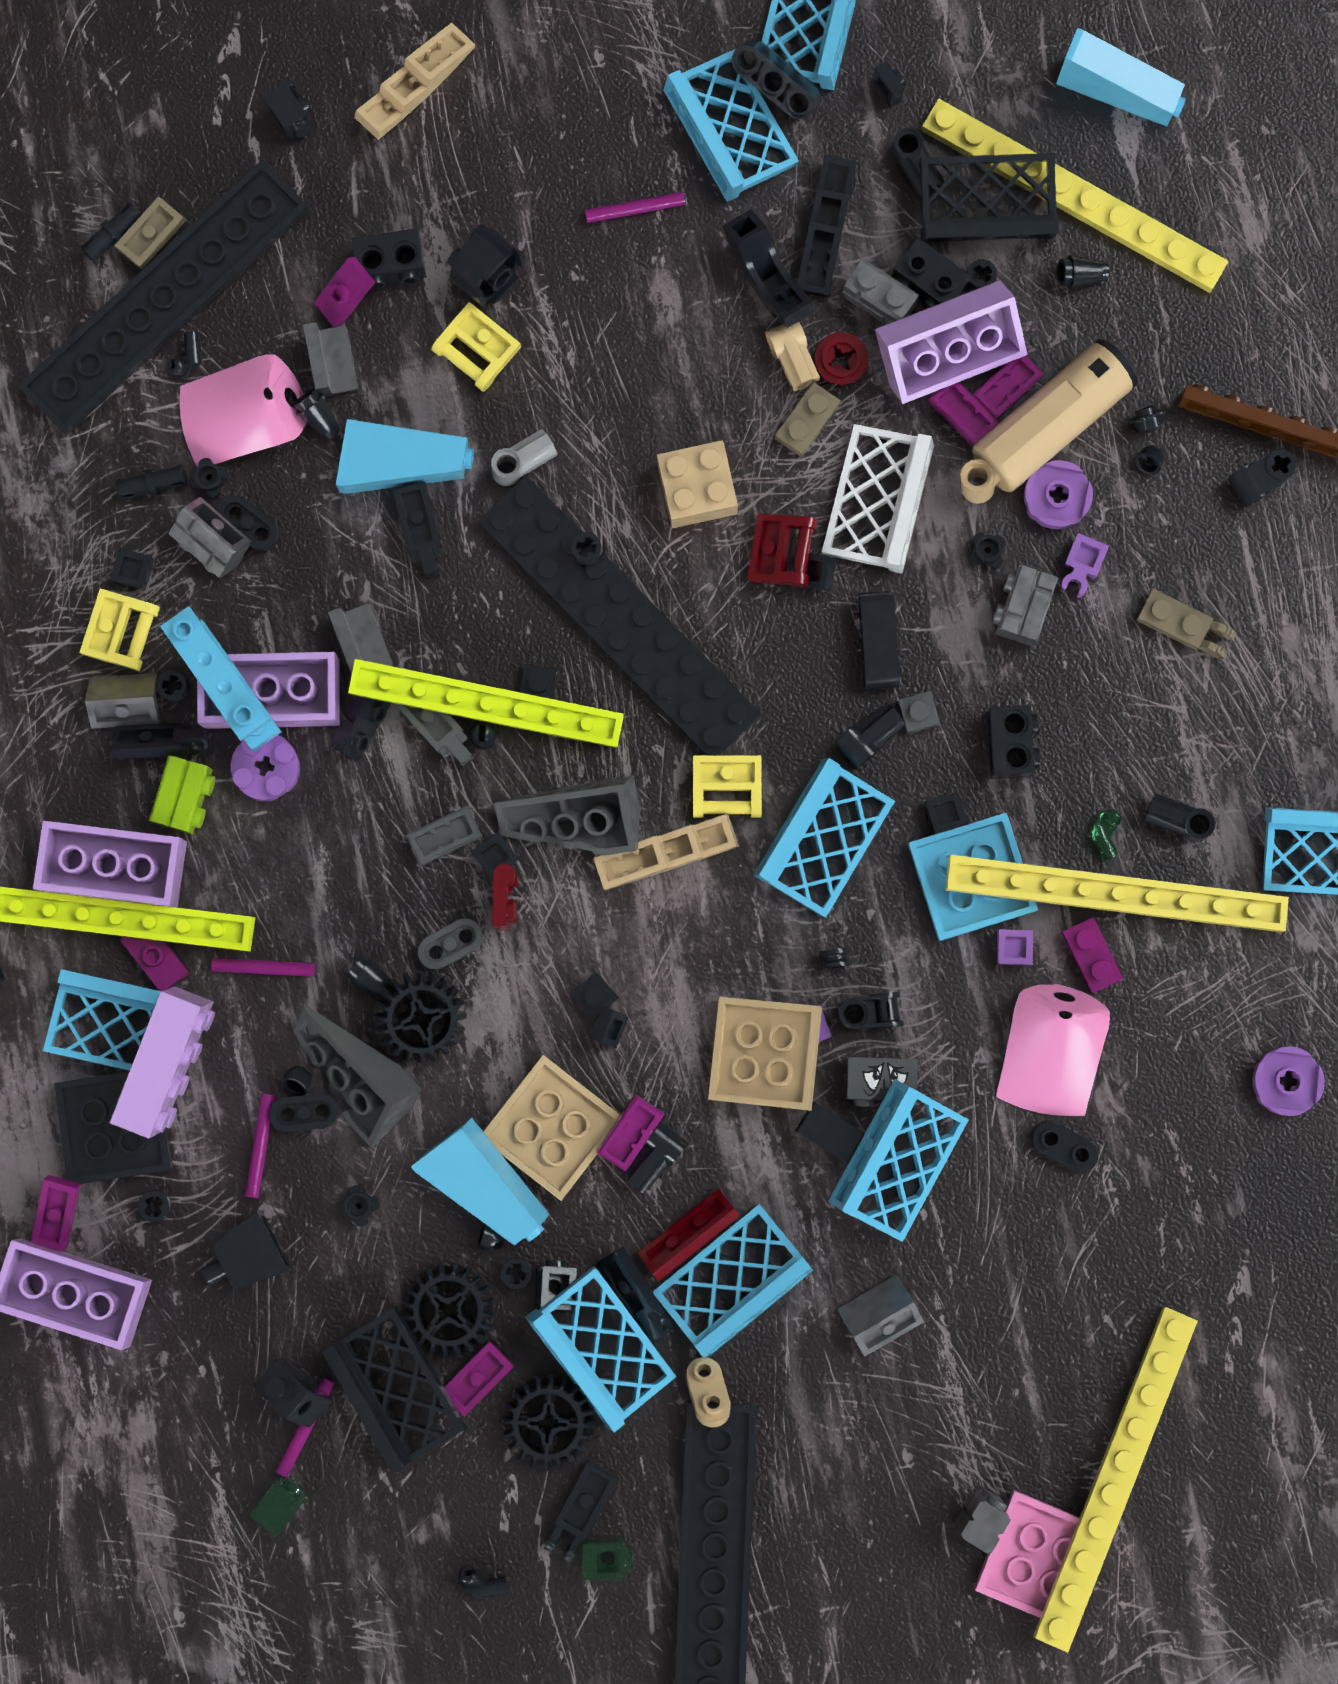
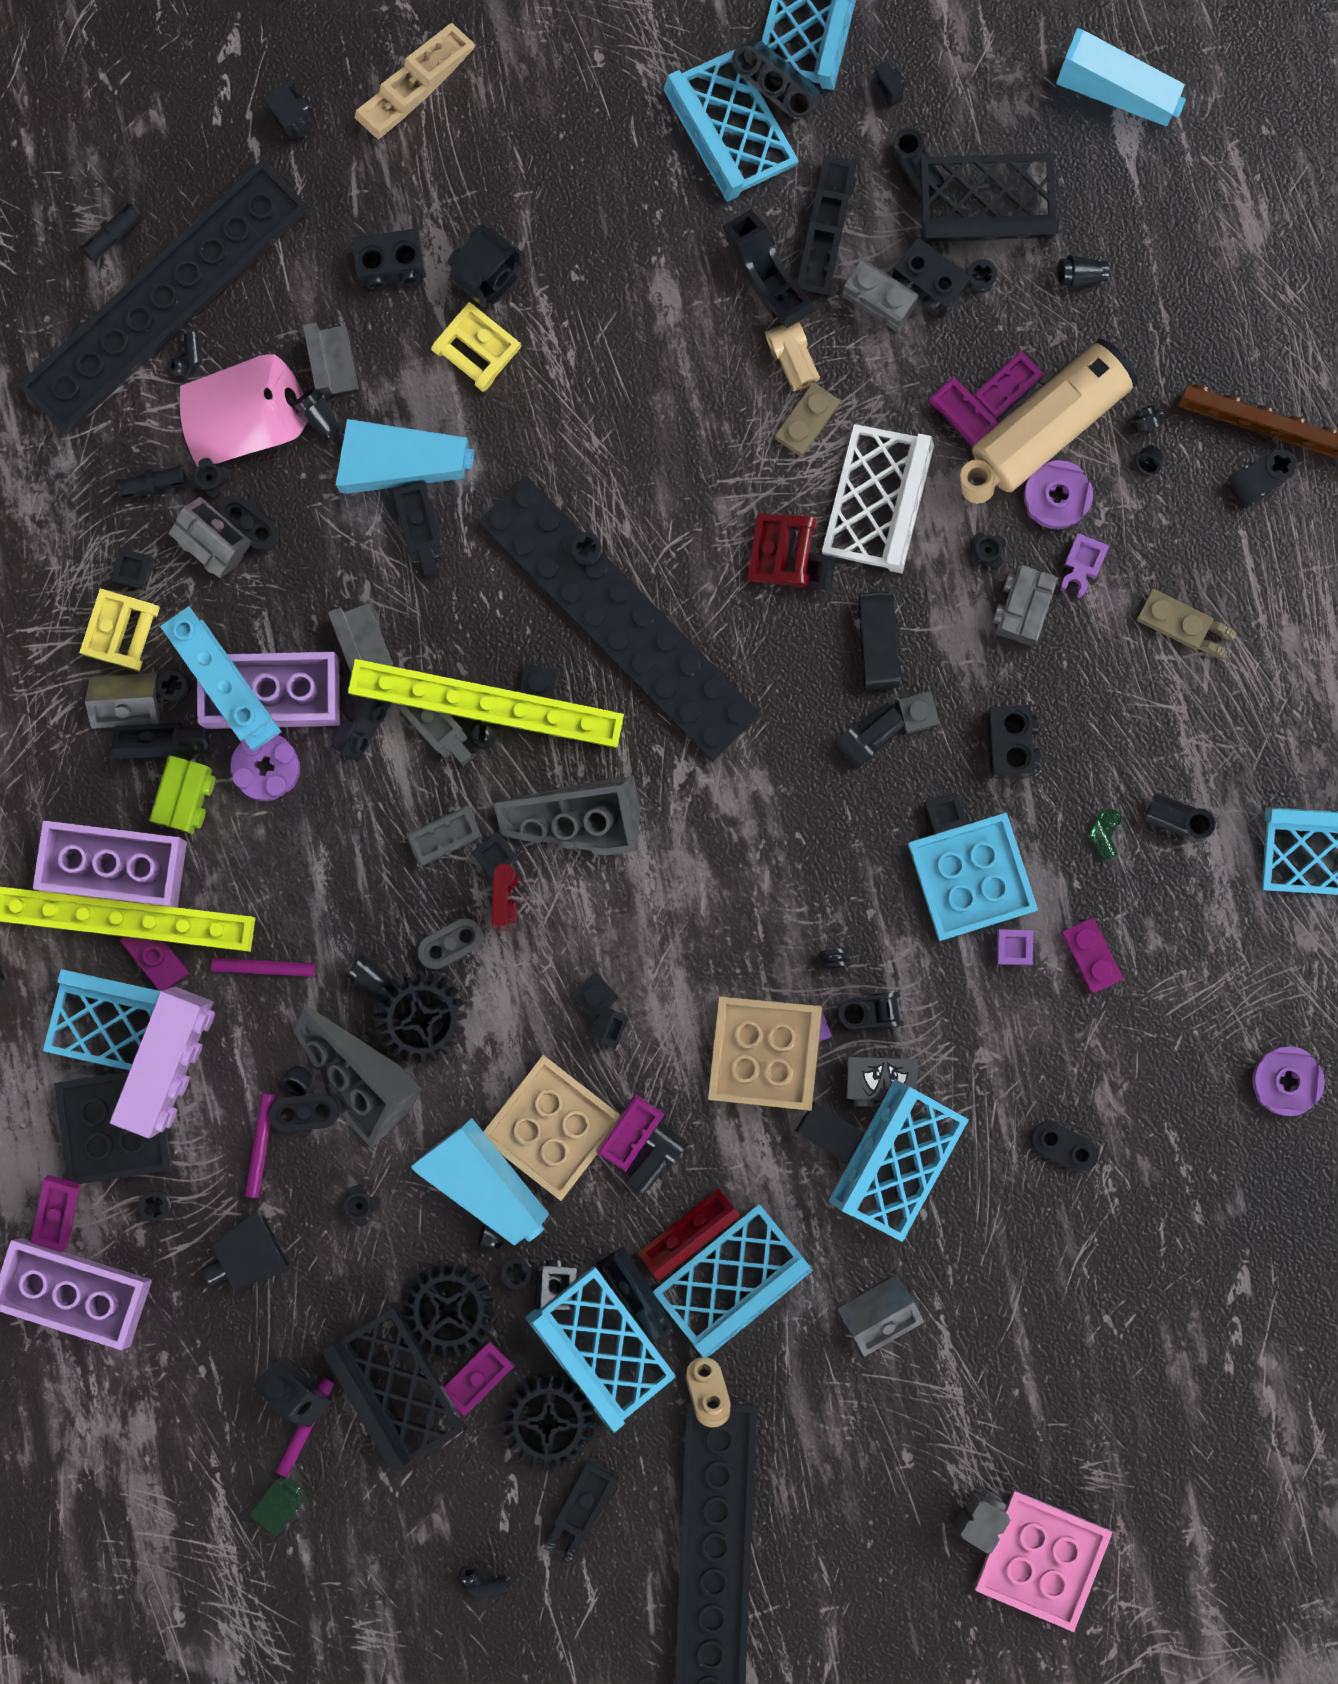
dark tan plate [114,196,186,270] -> none
magenta plate [314,257,375,328] -> none
light grey piece [491,429,558,487] -> none
clear green brick [582,1539,632,1580] -> none
magenta bar [585,191,685,223] -> none
tan slope [593,814,739,890] -> none
tan brick [657,440,738,529] -> none
light yellow plate [693,755,762,818] -> none
medium azure fence [753,758,895,918] -> none
dark red gear [814,332,868,387] -> none
lavender brick [875,280,1028,404] -> none
light yellow plate [921,99,1229,293] -> none
light yellow plate [945,855,1289,932] -> none
bright pink piece [996,984,1110,1116] -> none
light yellow plate [1033,1307,1198,1653] -> none

